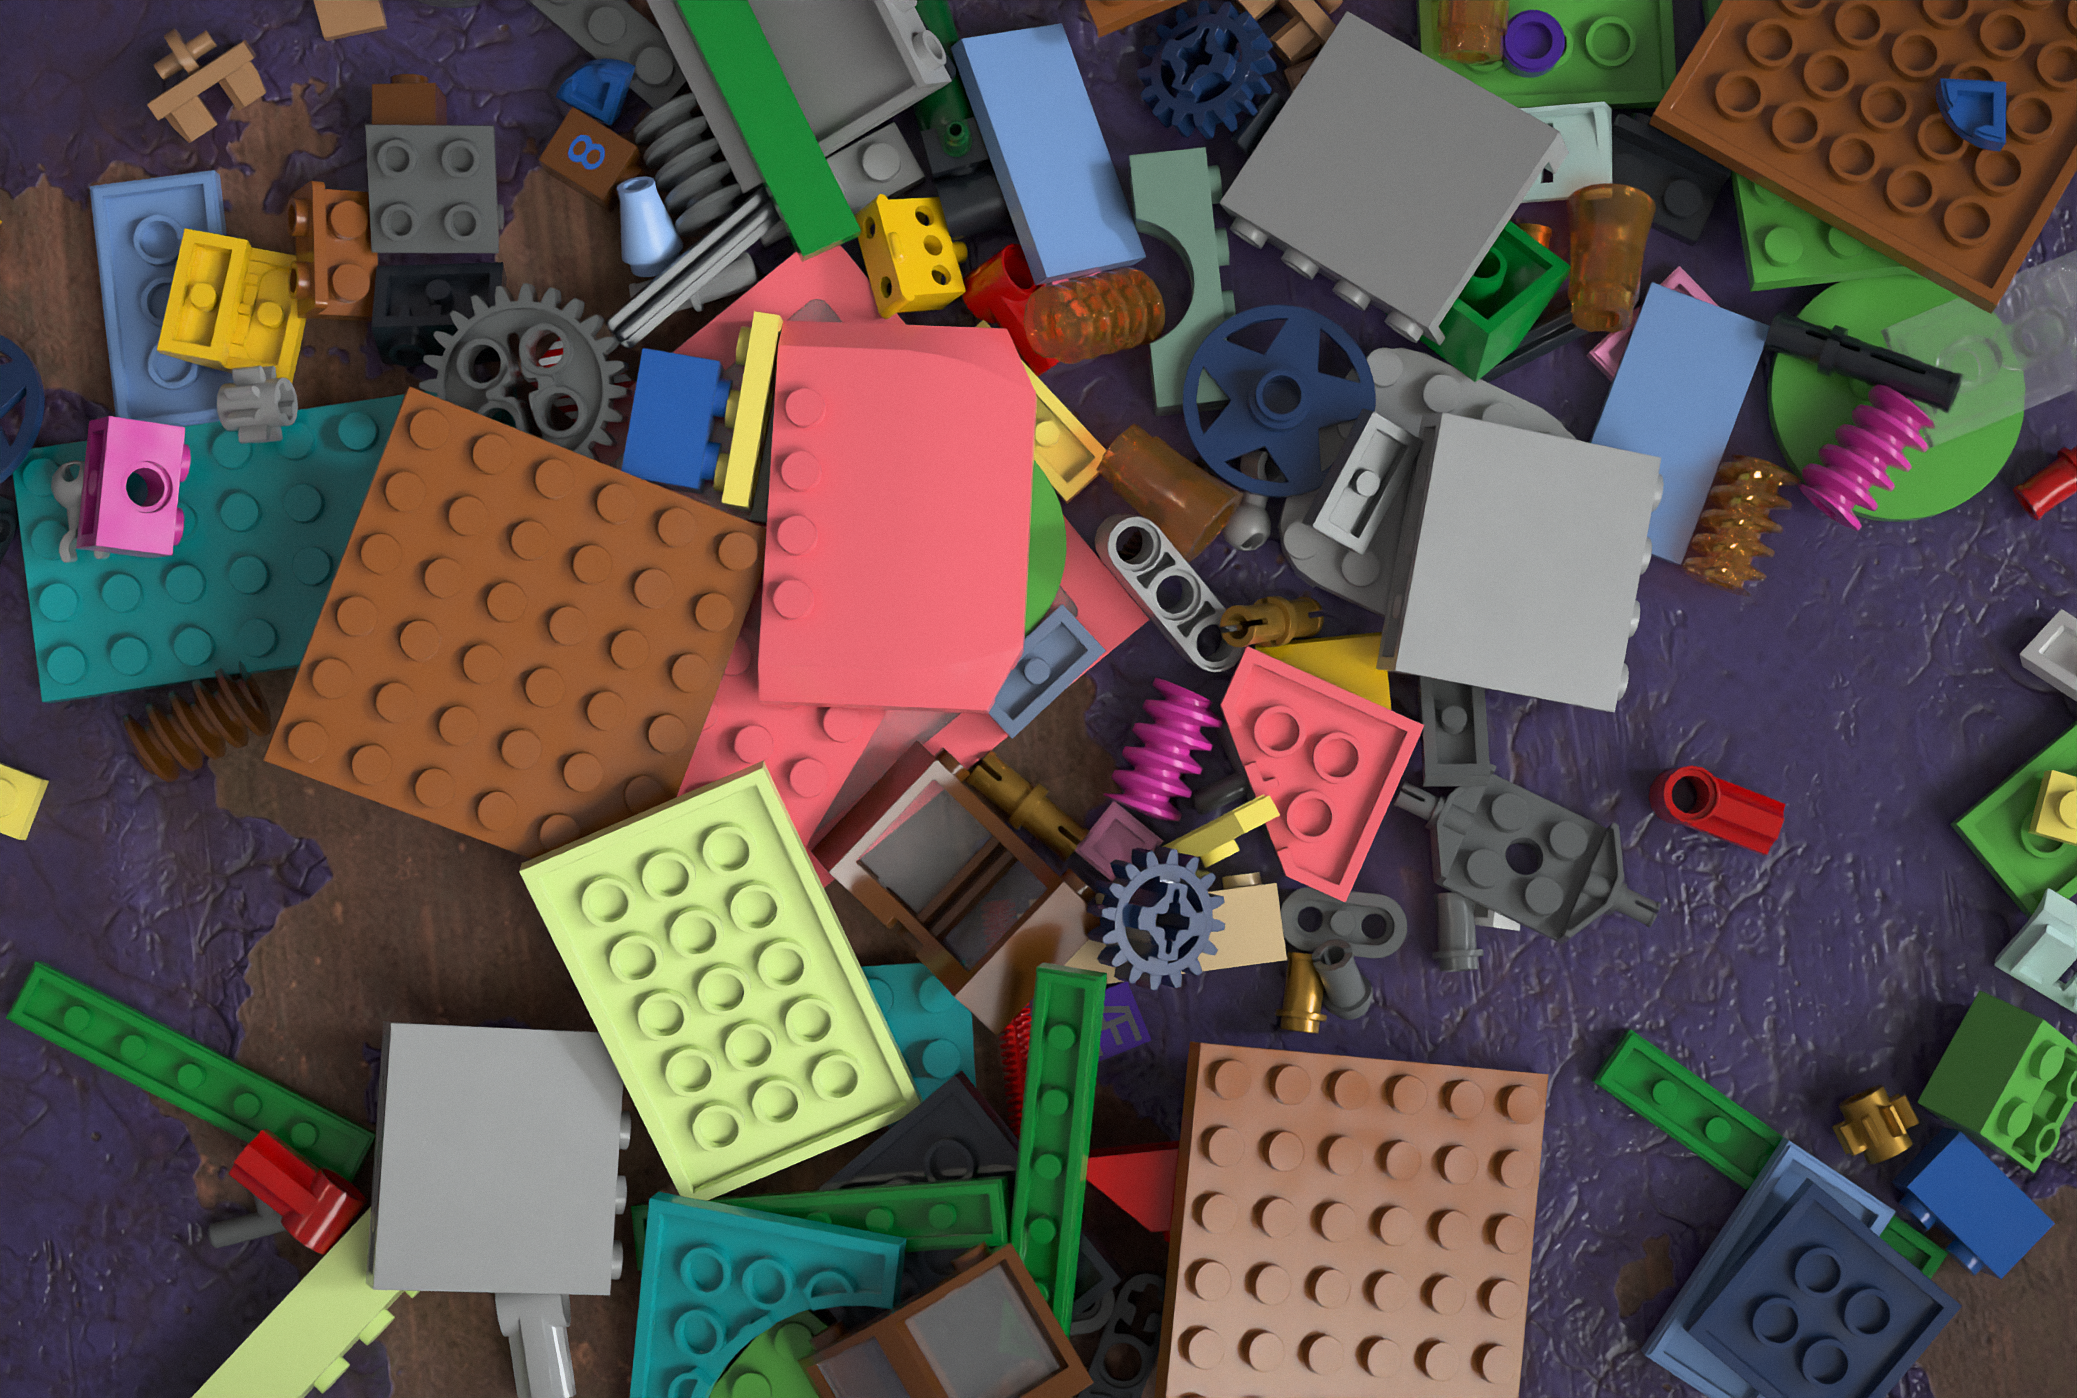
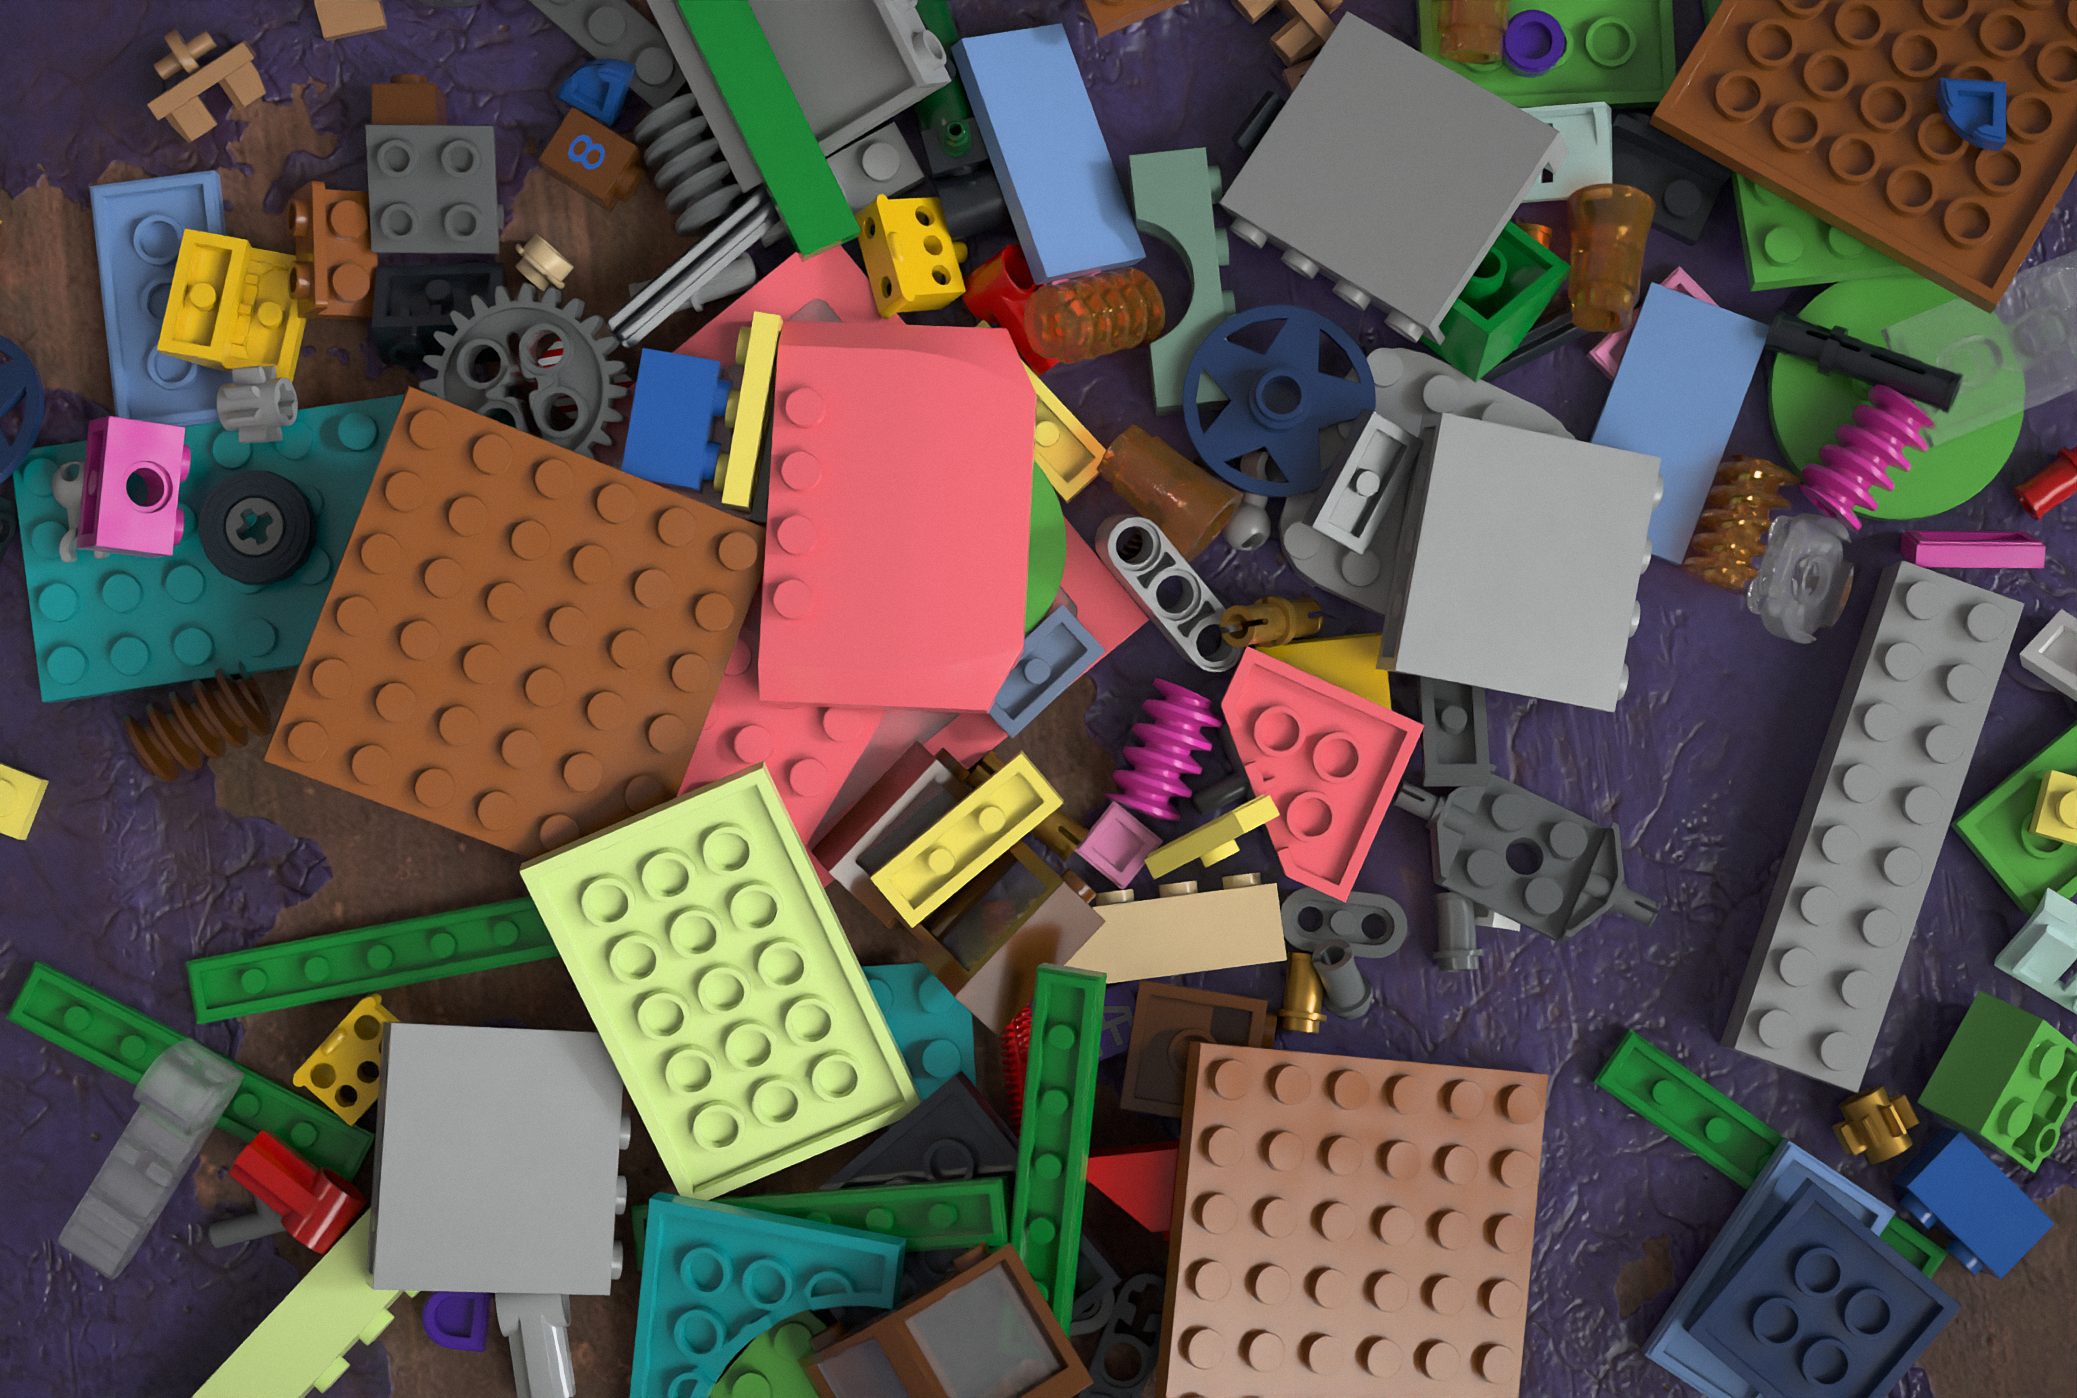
light blue cone [617,177,684,277] -> none
dark blue gear [1087,846,1225,991] -> none
dark blue gear [1137,1,1276,139] -> none
red piece [1649,766,1786,856] -> none
none -> clear beam [57,1038,244,1280]
none -> green tile [186,896,561,1025]
none -> black bush [199,470,317,585]
none -> yellow piece [293,993,400,1127]
none -> dark purple tile [422,1291,492,1352]
none -> tan plate [515,233,574,291]
none -> light yellow plate [870,750,1064,928]
none -> reddish brown plate [1119,980,1277,1119]
none -> light grey brick [1719,560,2025,1093]
none -> clear plate [1747,513,1854,644]
none -> dark pink tile [1900,530,2046,568]

